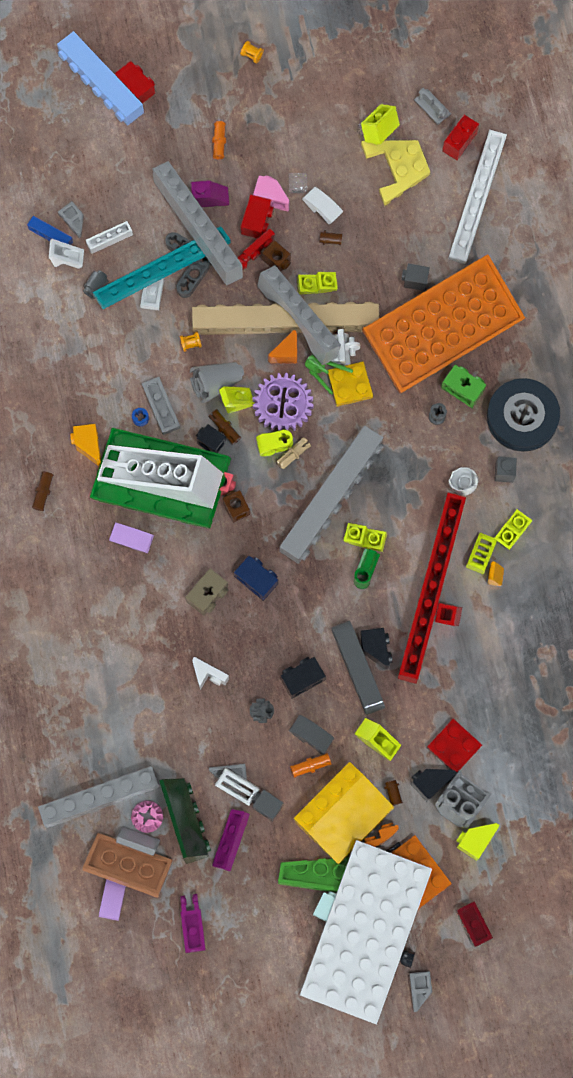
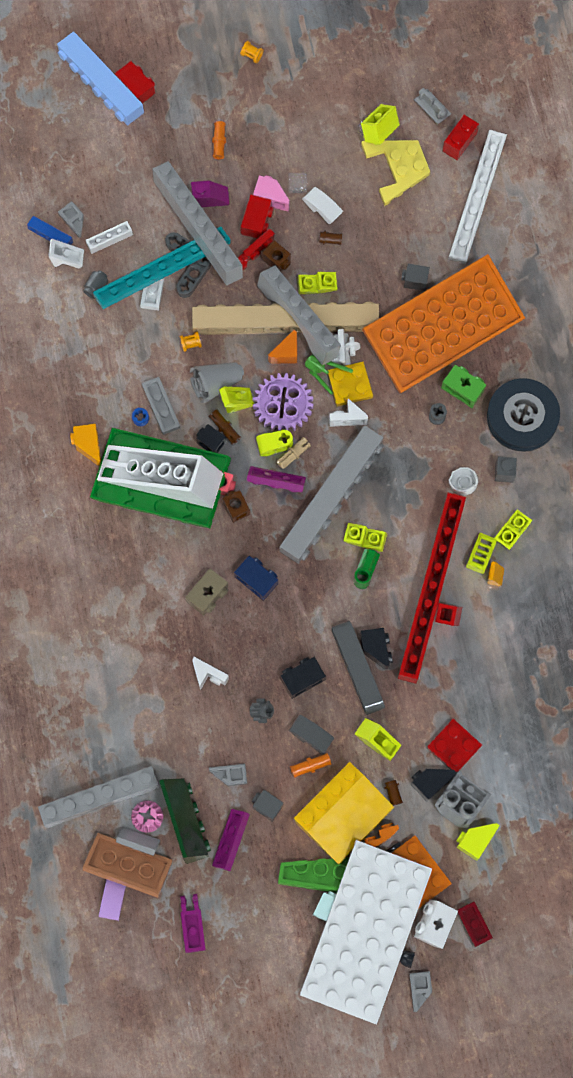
reddish brown pin [32,471,54,511] -> none
lavender slope [109,522,154,553] -> none
white tile [215,768,259,806] -> none
none -> magenta plate [247,466,306,493]
none -> white slope [329,399,368,427]
none -> white brick [414,899,458,949]

